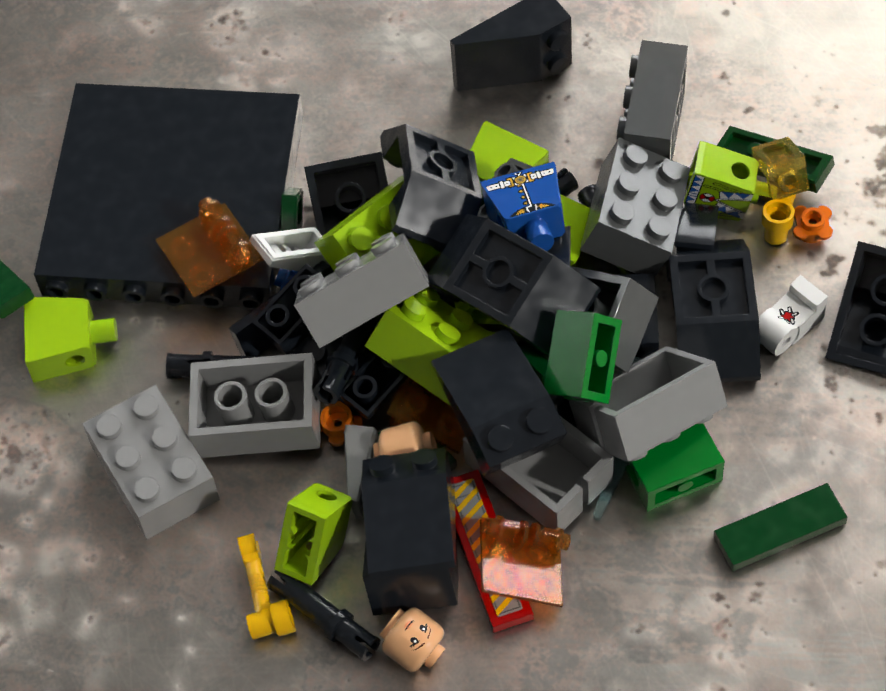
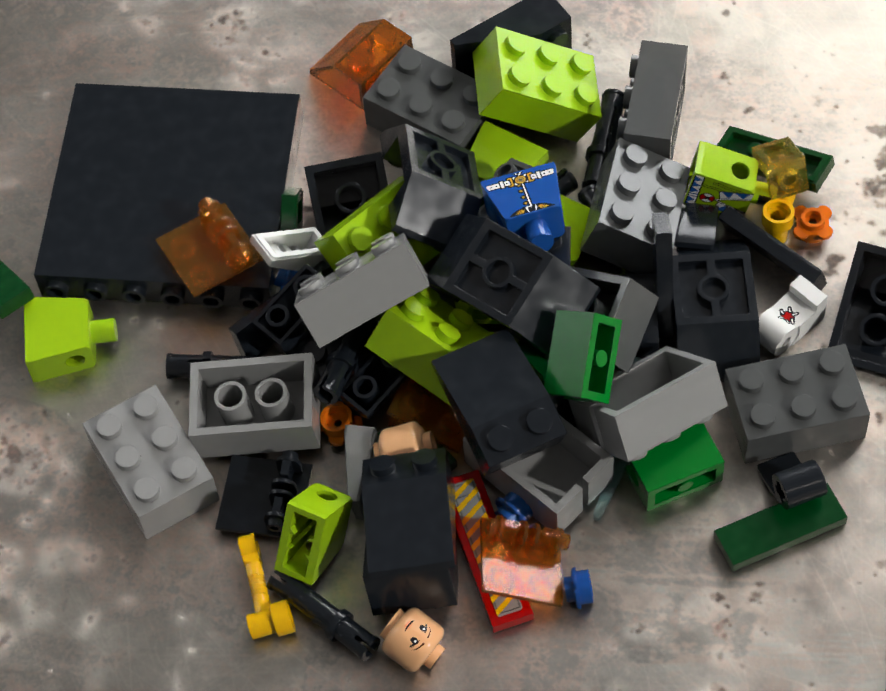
none -> black hinge [215,450,313,538]
none -> clear orange slope [309,19,413,111]
none -> dark grey brick [363,45,500,150]
none -> lime brick [472,26,602,142]
none -> blue plate [494,492,533,531]
none -> blue plate [564,567,594,609]
none -> black pin [582,89,624,189]
none -> black tile [652,212,674,338]
none -> black tile [718,207,827,290]
none -> dark grey brick [723,344,870,464]
none -> black panel [757,452,828,510]

